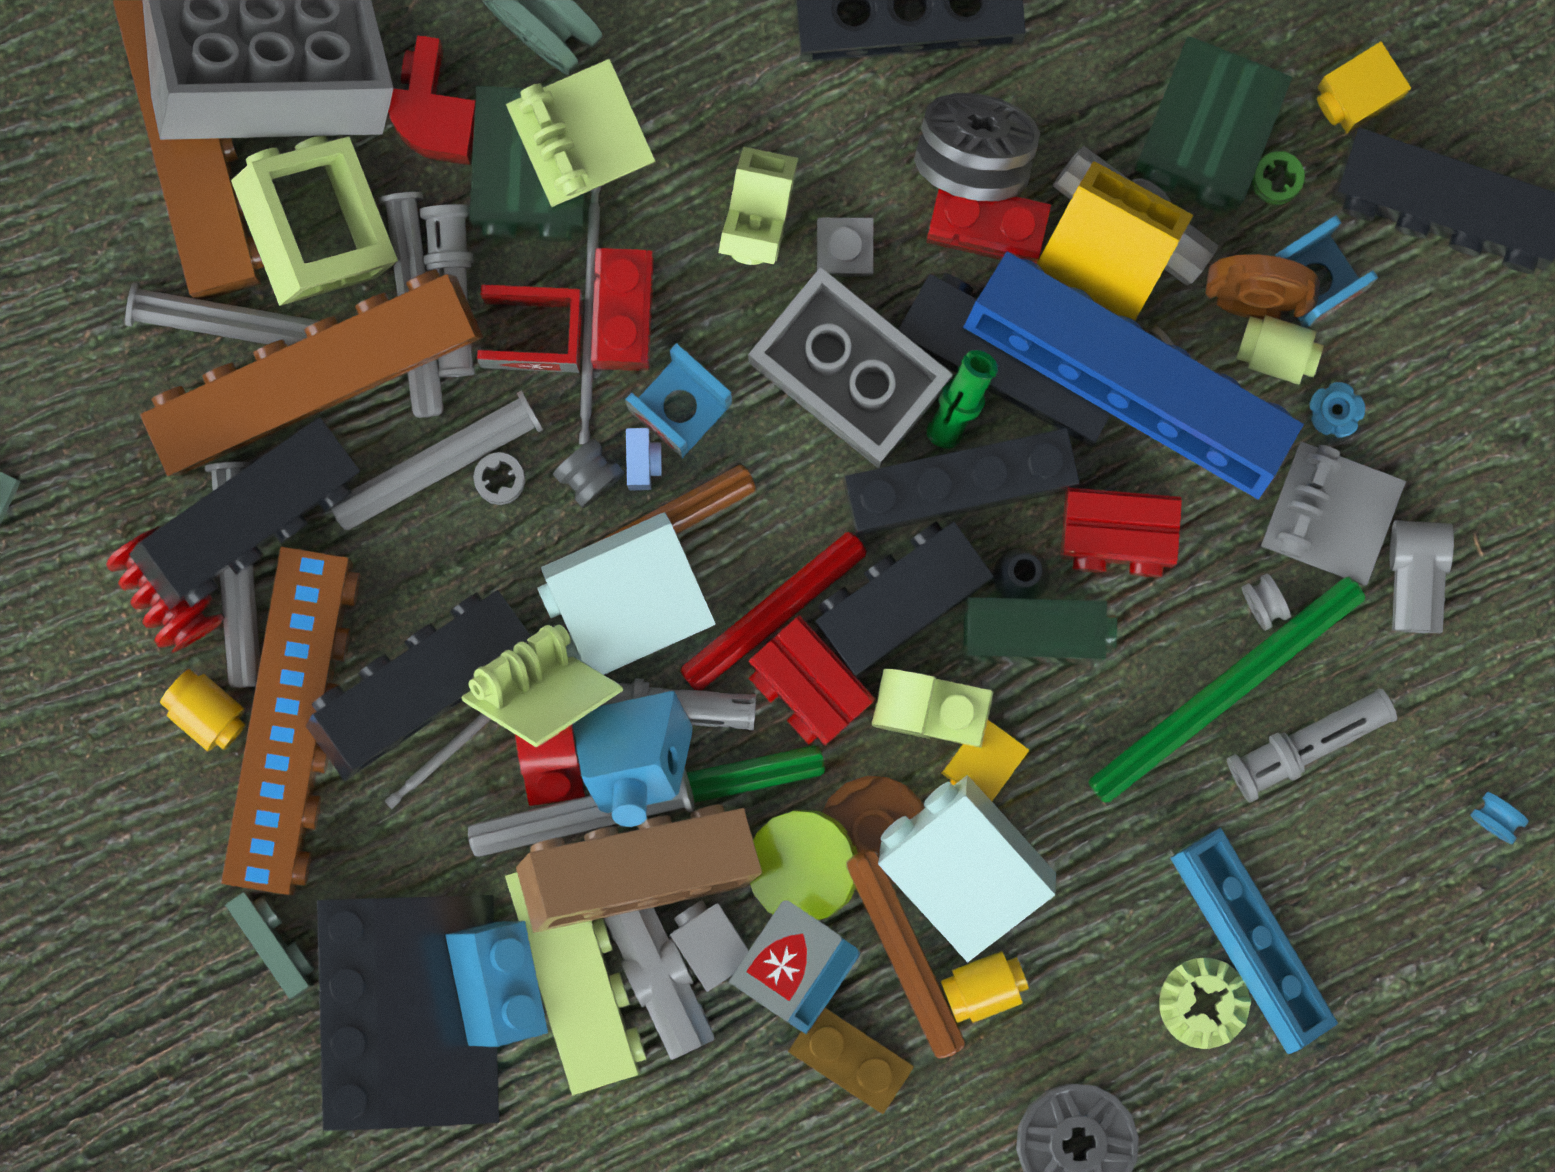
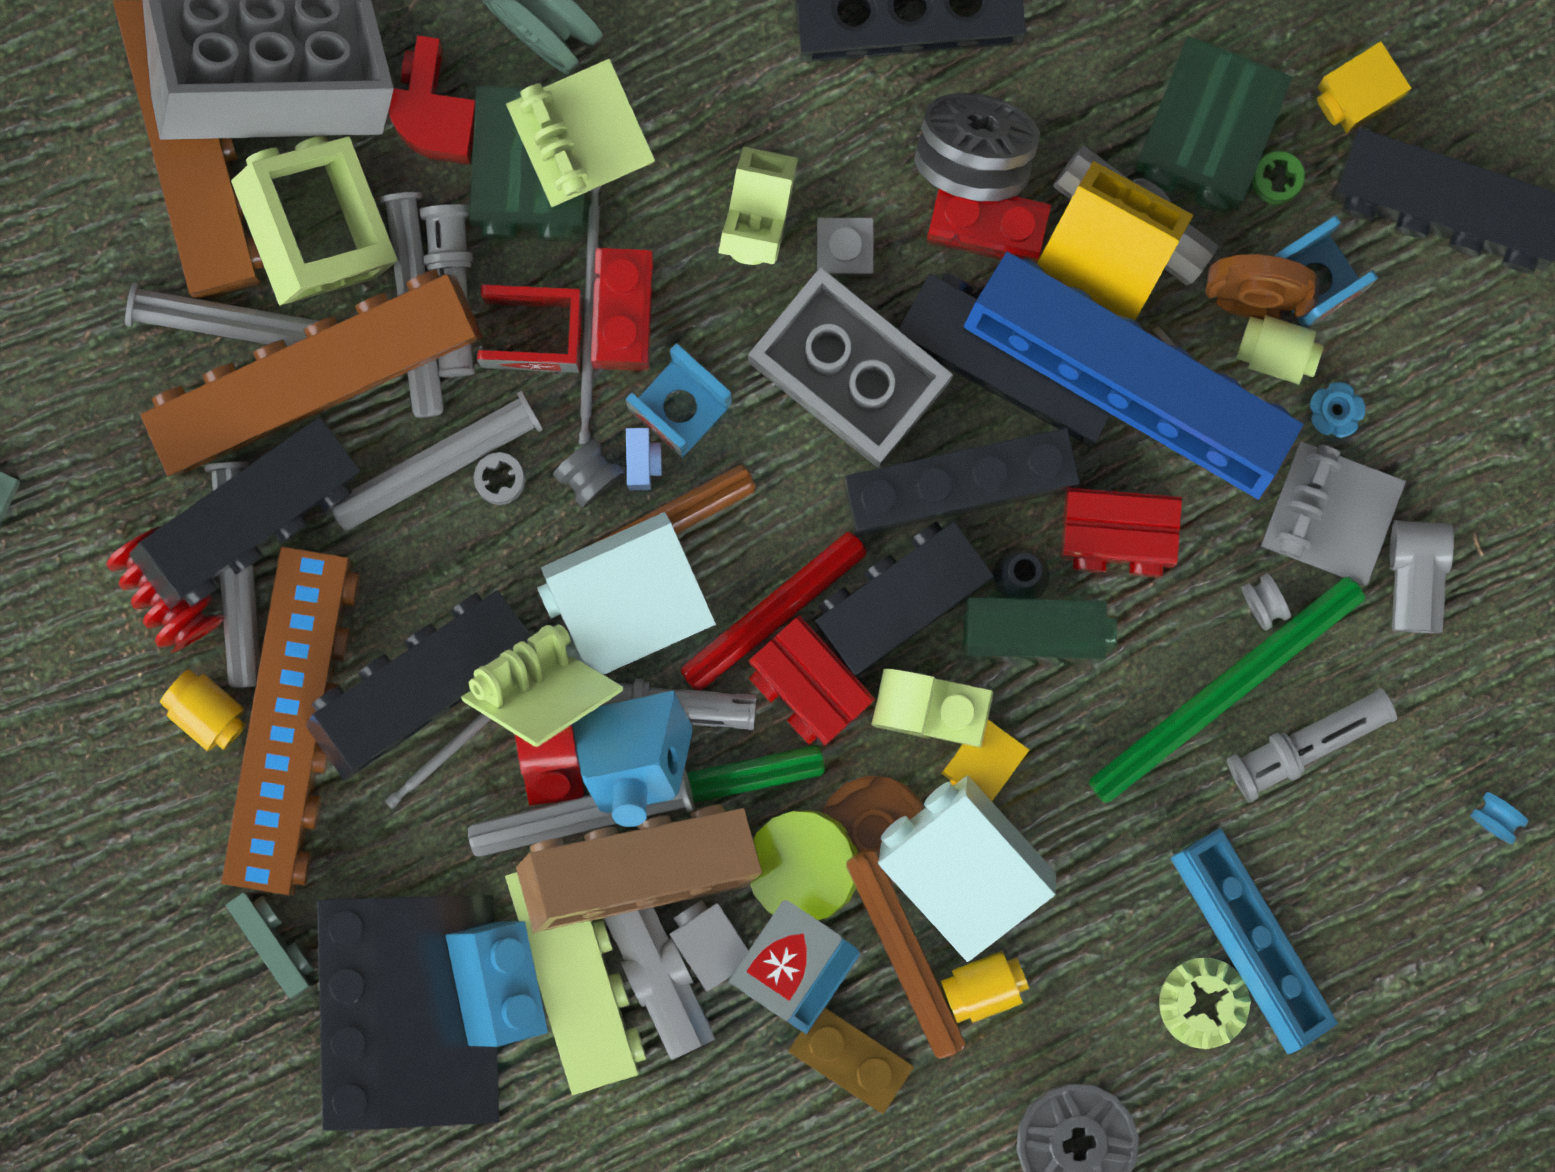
green pin [926,350,998,449] -> none

